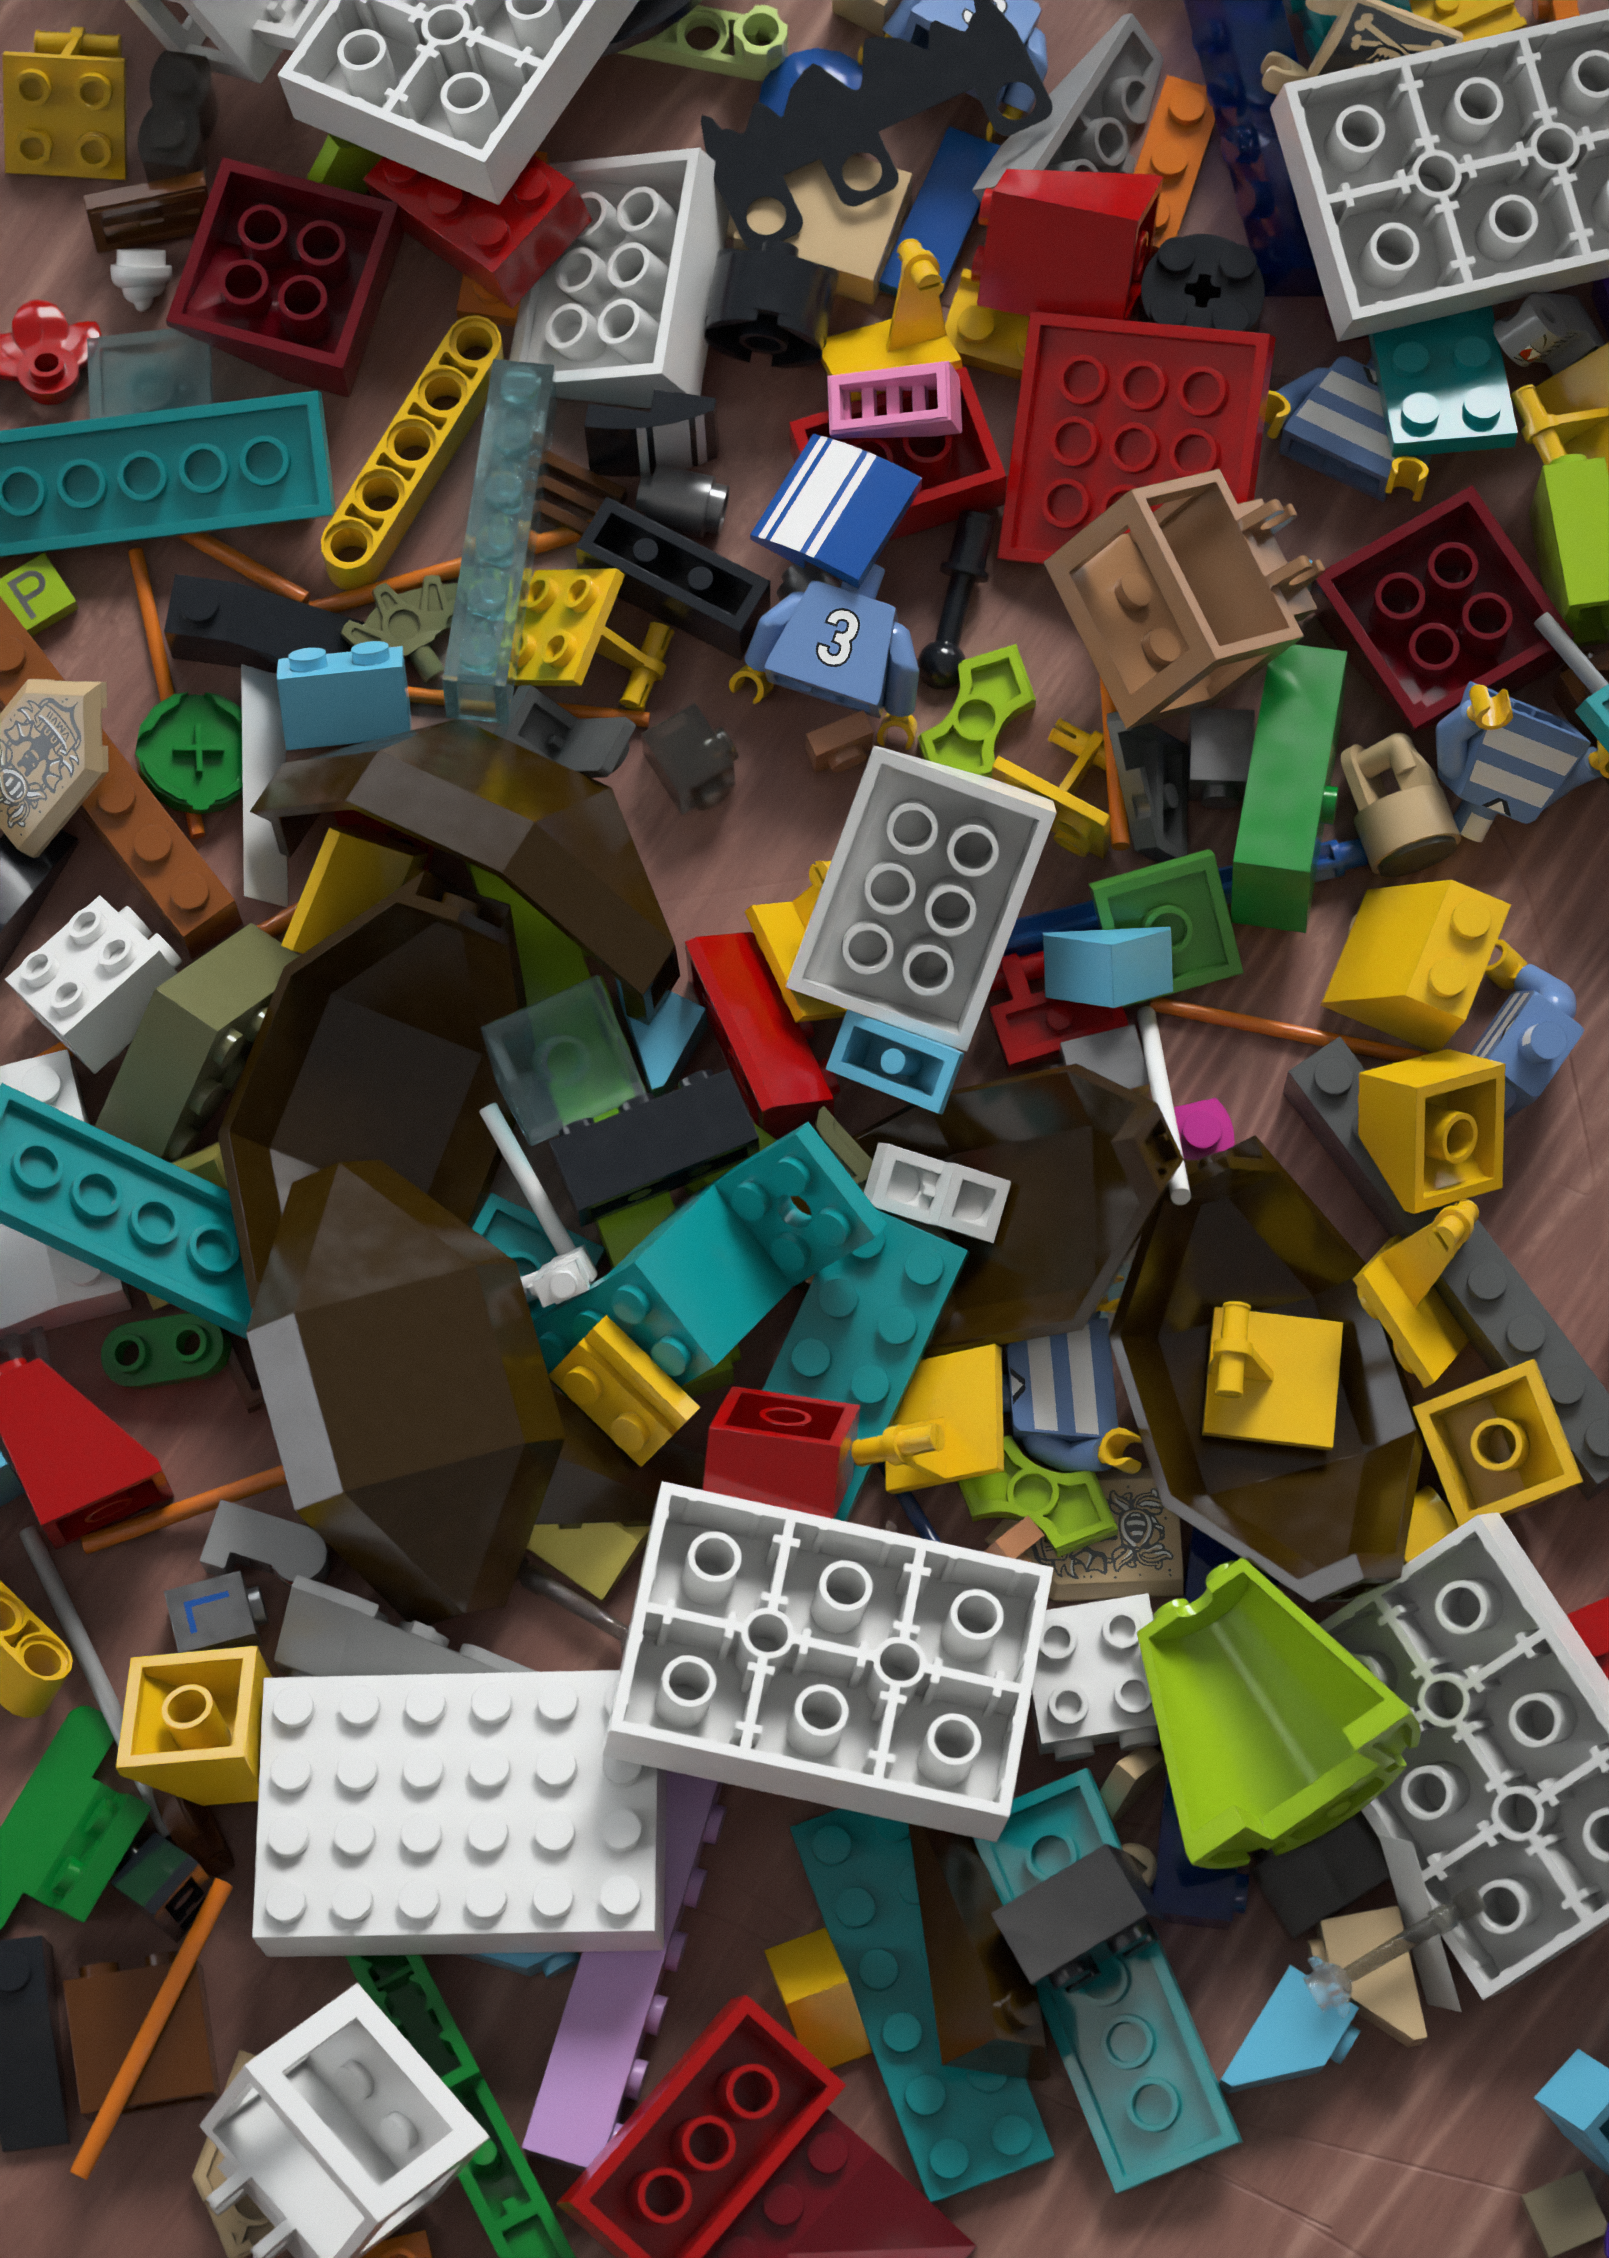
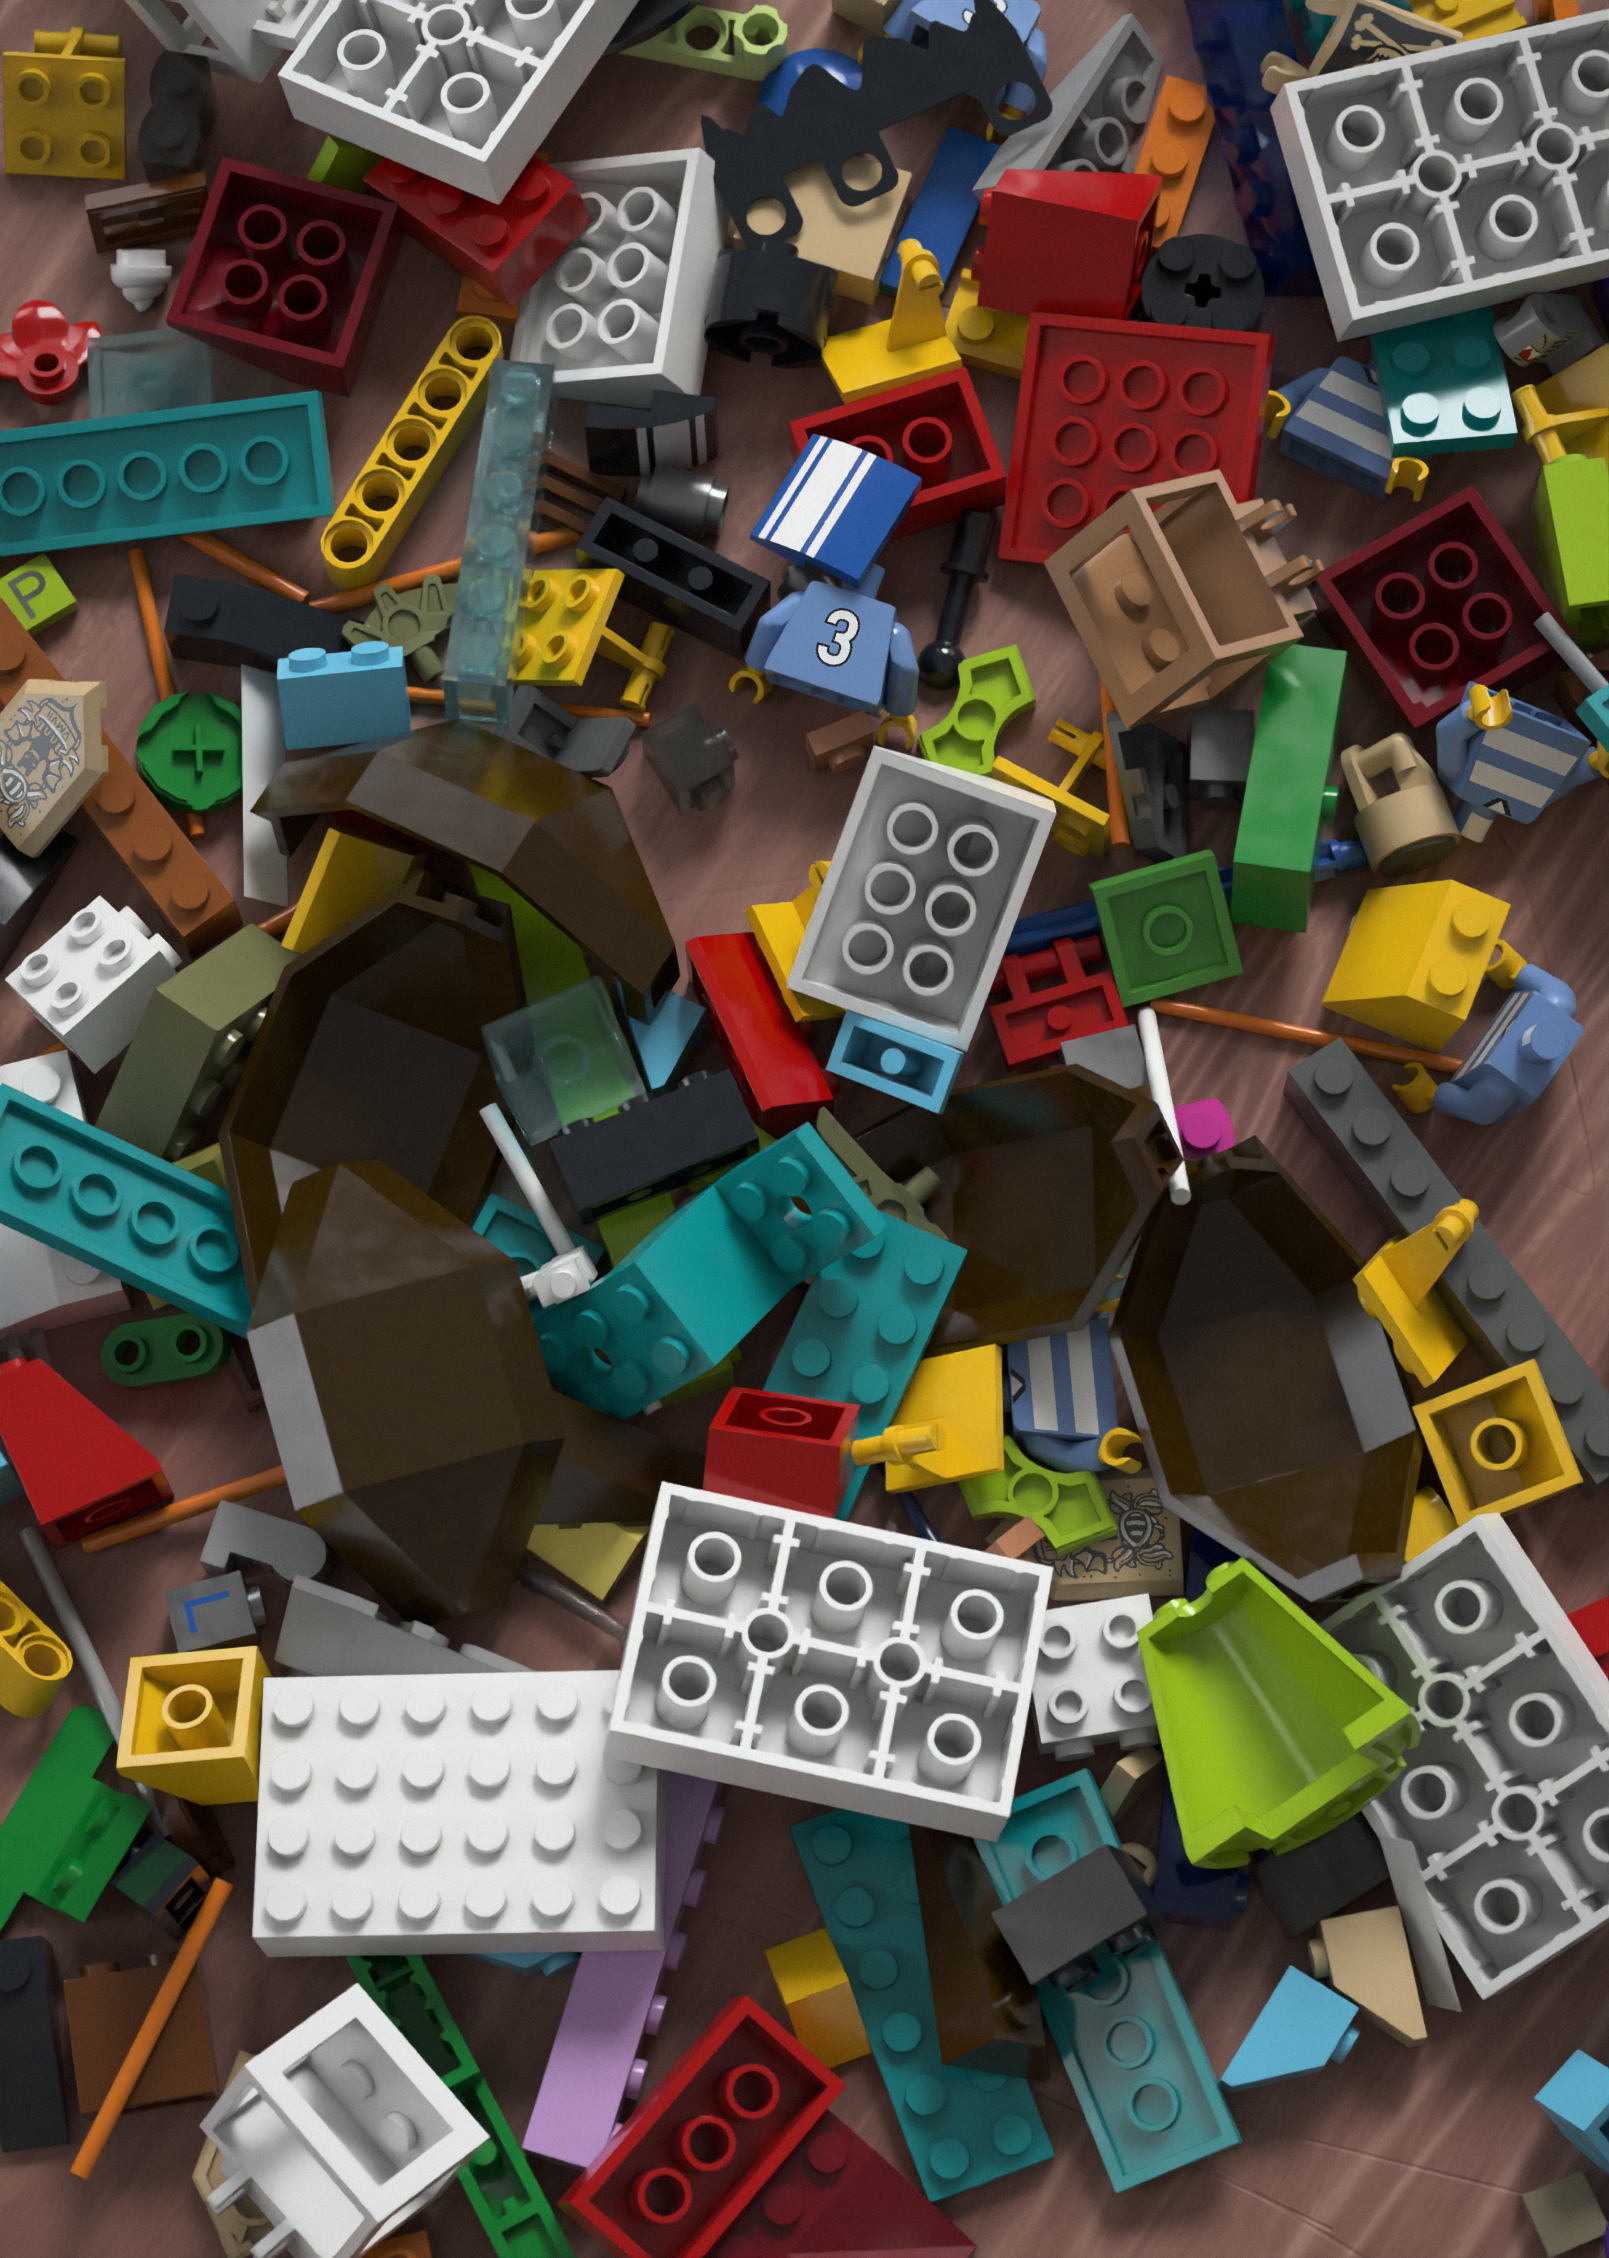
yellow plate [548,1315,700,1467] -> none
bright pink slope [828,361,962,439] -> none
white slope [864,1142,1011,1243] -> none
medium azure slope [1043,927,1173,1008] -> none
yellow plate [1202,1301,1343,1451] -> none
clear smoke piece [1303,1885,1488,2018] -> none
yellow slope [1358,1049,1505,1214] -> none

